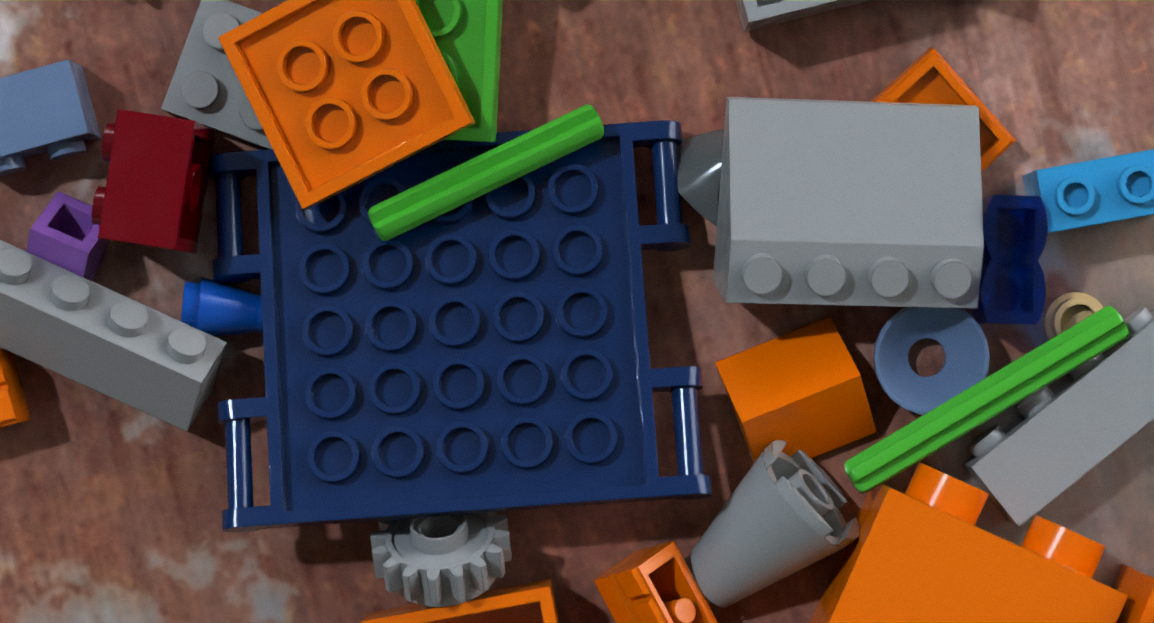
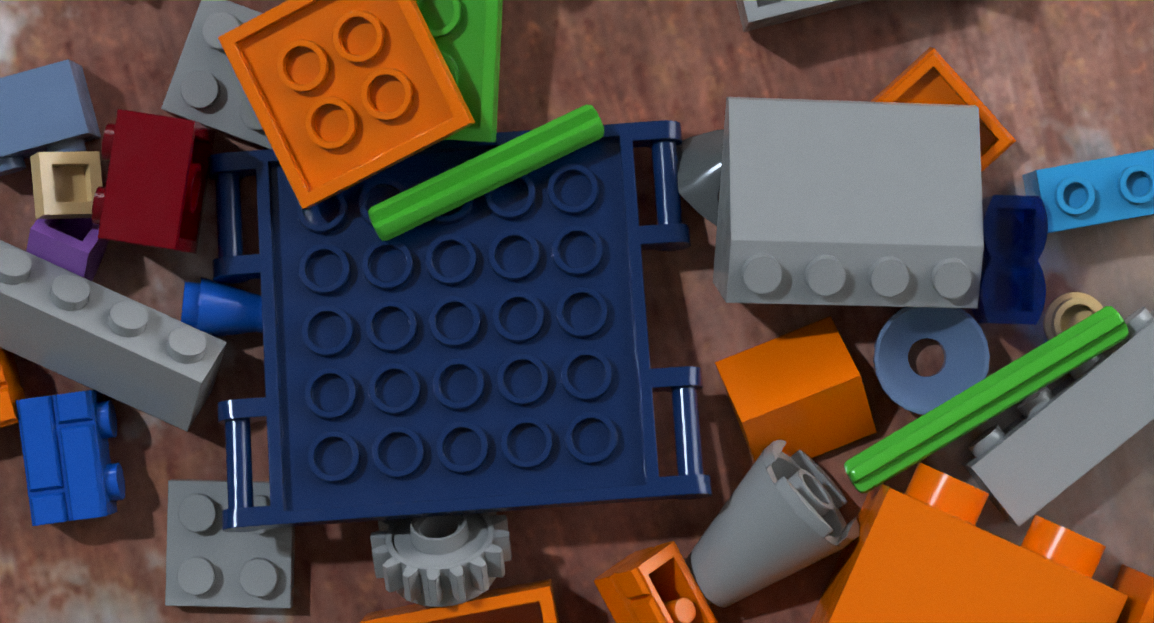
none -> blue brick [16,390,125,526]
none -> tan plate [30,151,103,219]
none -> light grey plate [165,479,295,609]

